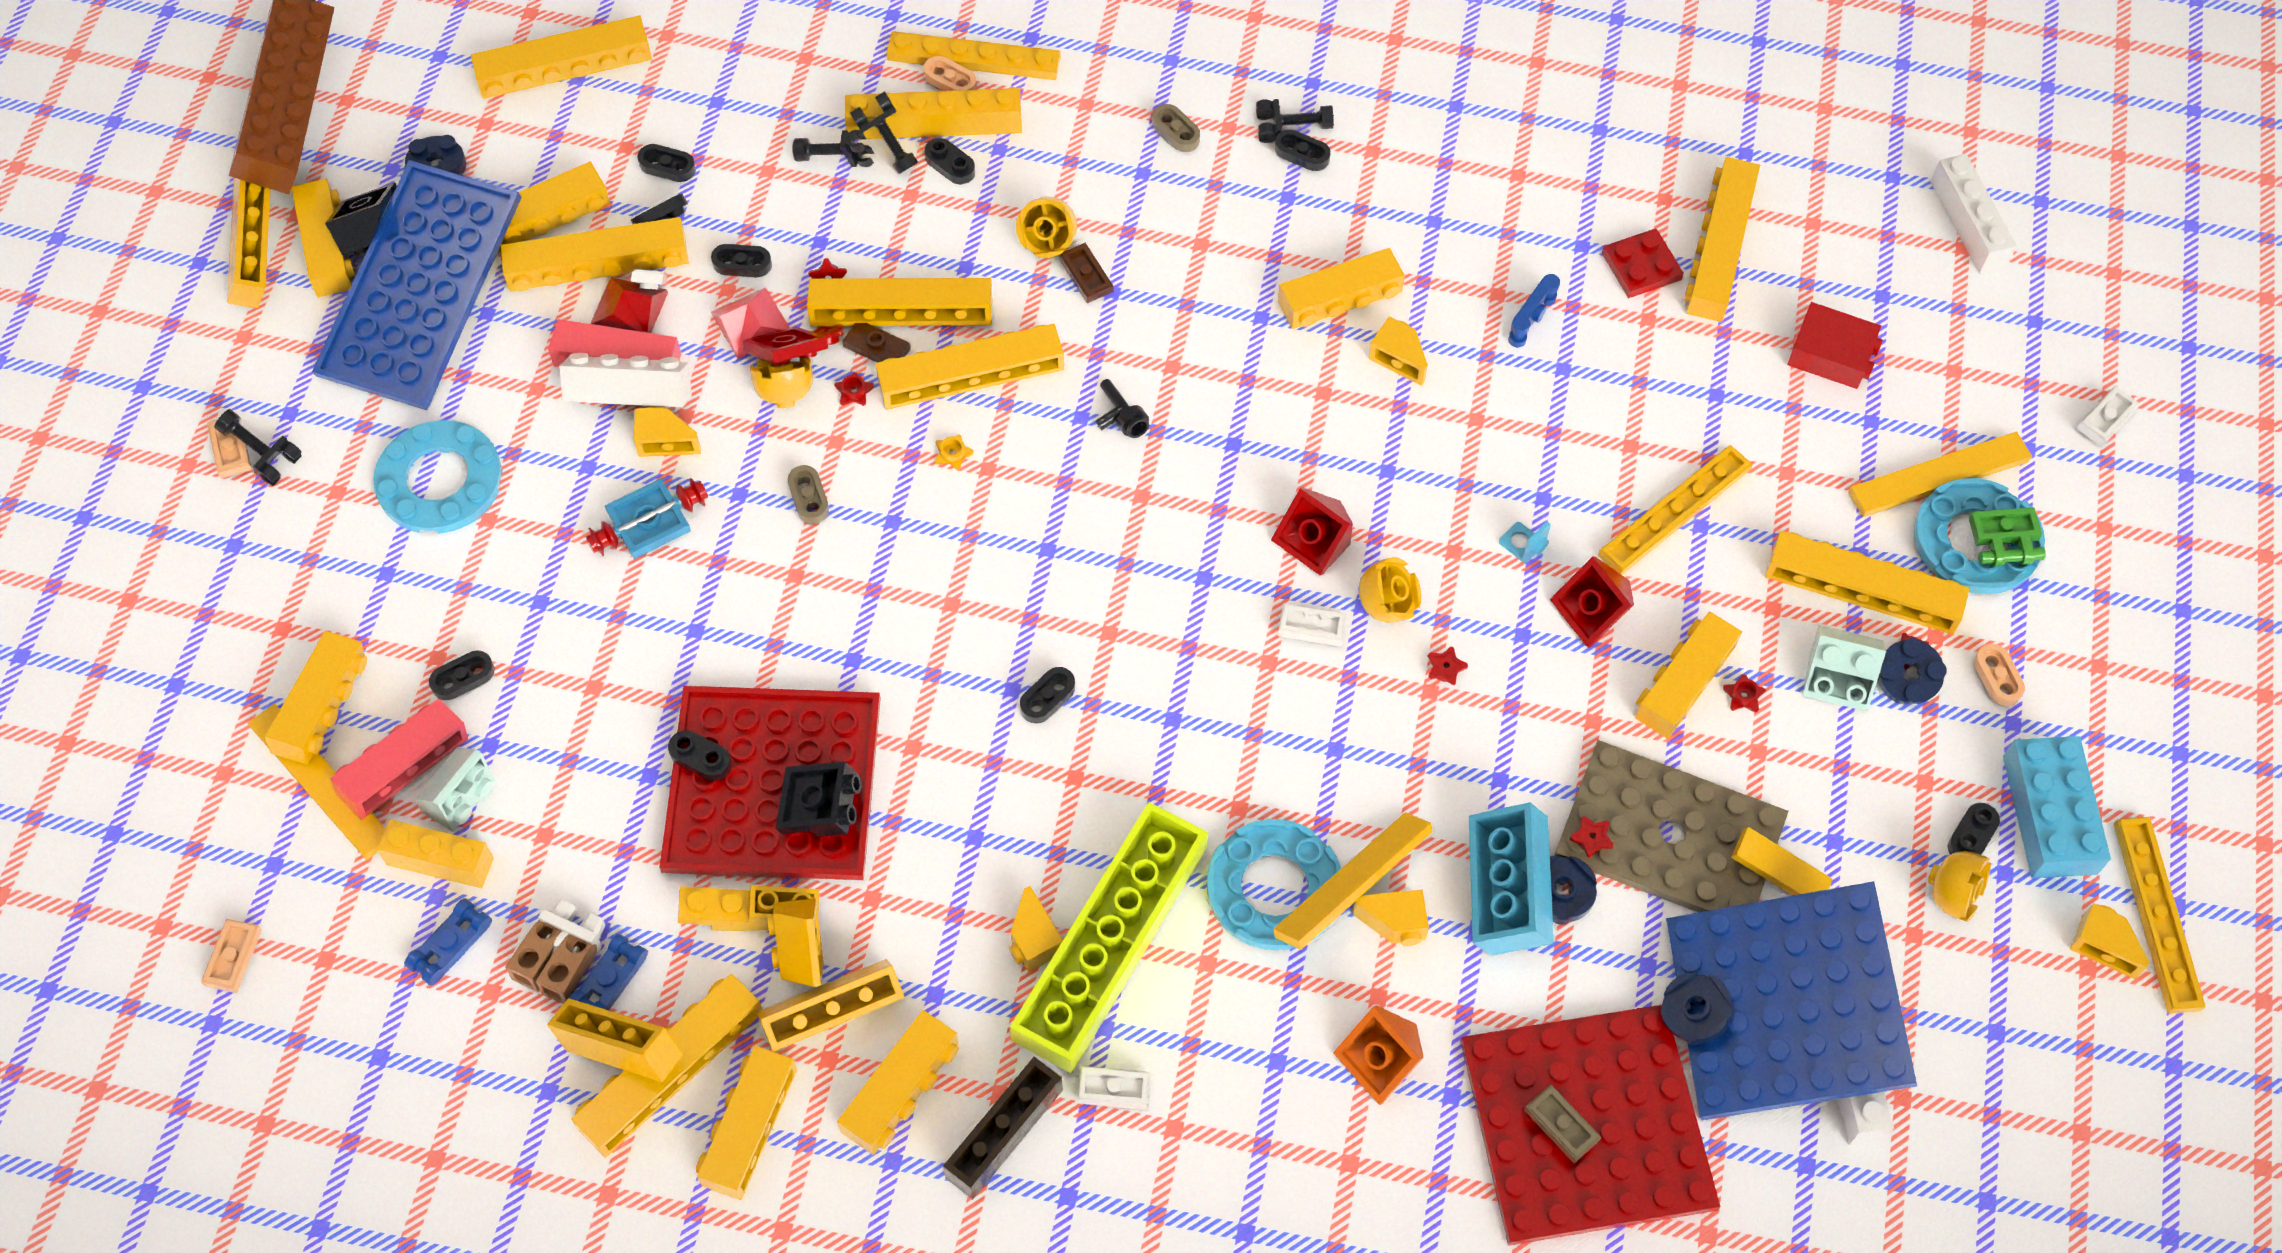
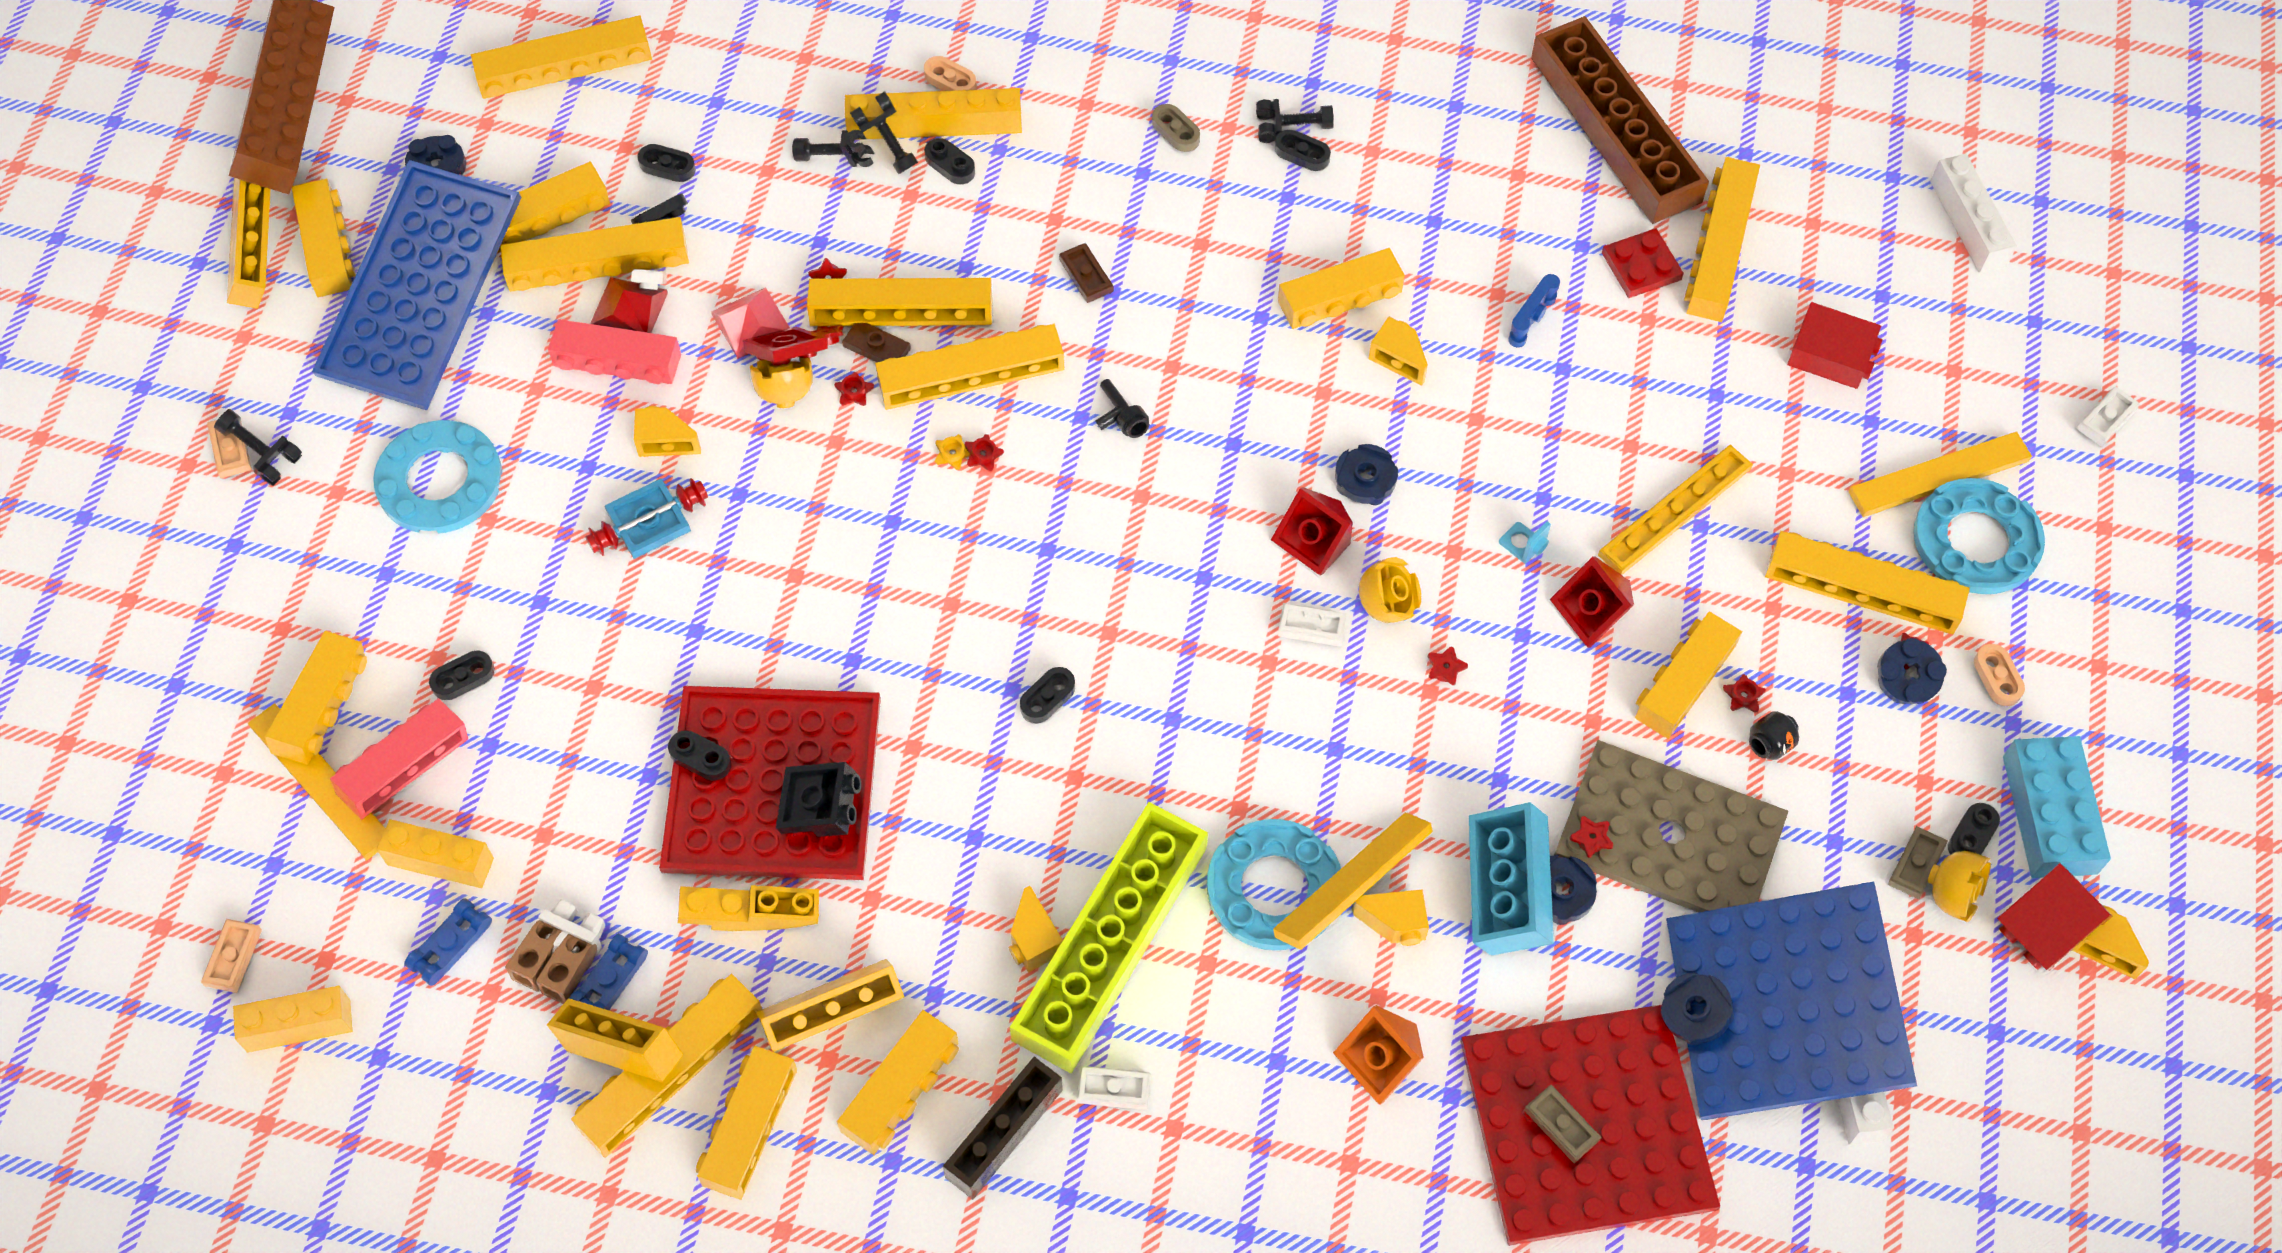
black slope [325,182,397,255] -> none
light aqua slope [414,747,495,832] -> none
white brick [559,353,692,408] -> none
black plate [711,244,772,278] -> none
yellow slope [768,898,824,987] -> none
dark tan plate [787,465,829,524] -> none
yellow plate [886,31,1061,80] -> none
yellow cylinder [1016,196,1077,258] -> none
yellow tile [1731,827,1833,896] -> none
light aqua slope [1803,625,1886,712] -> none
bright green plate [1969,507,2046,567] -> none
yellow tile [2114,817,2206,1014] -> none
none -> yellow brick [233,985,353,1053]
none -> red plate [964,434,1004,472]
none -> dark blue plate [1335,444,1398,506]
none -> dark orange brick [1531,16,1709,224]
none -> black head [1749,711,1800,760]
none -> dark tan plate [1888,826,1948,900]
none -> red panel [1997,863,2113,971]

